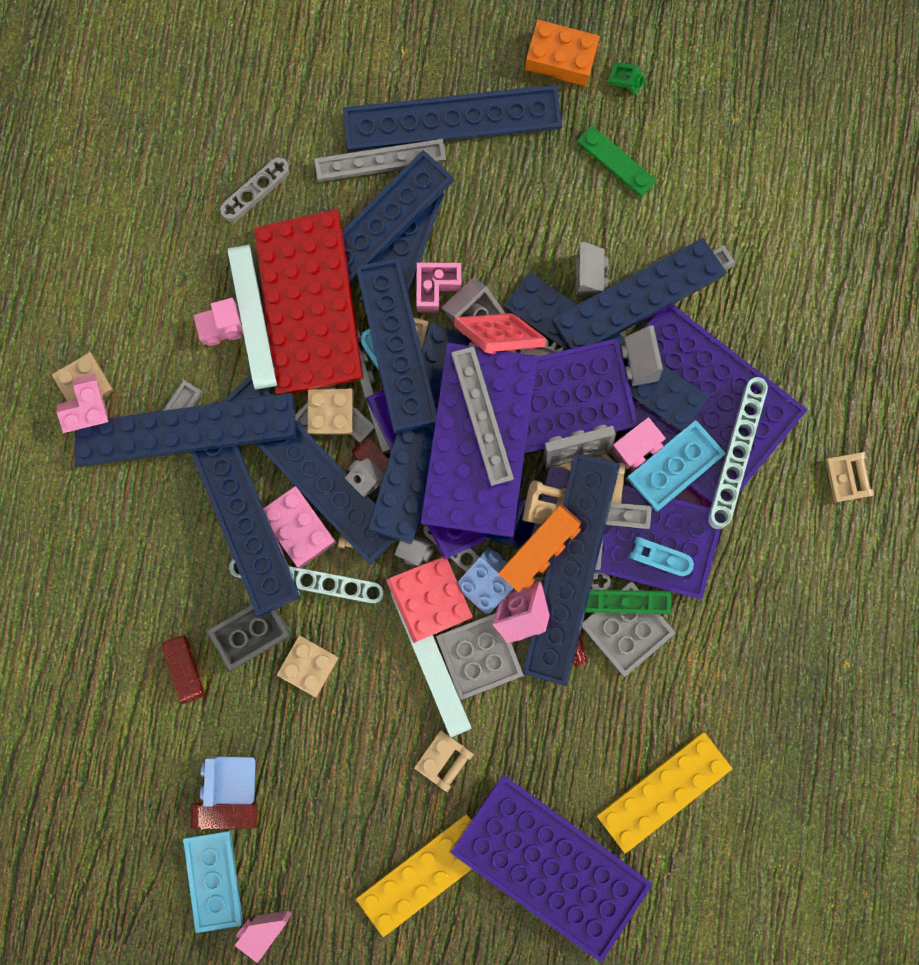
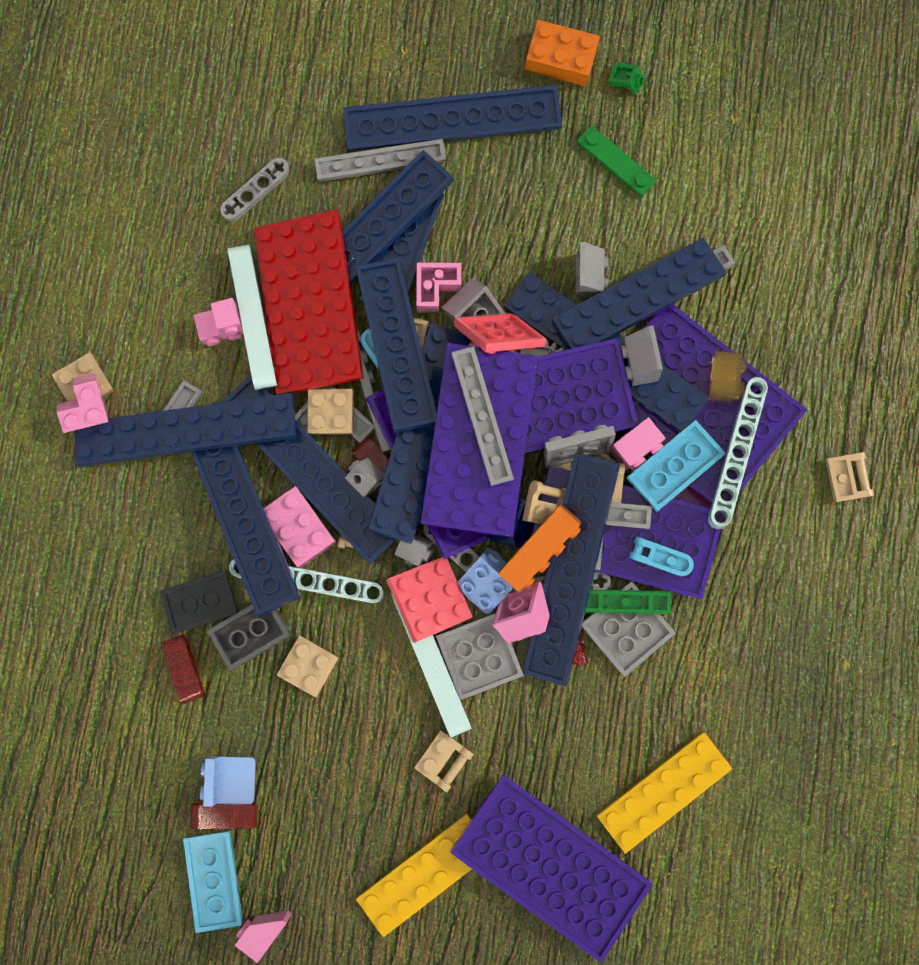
none -> black plate [160,571,238,634]
none -> clear yellow brick [709,351,746,403]

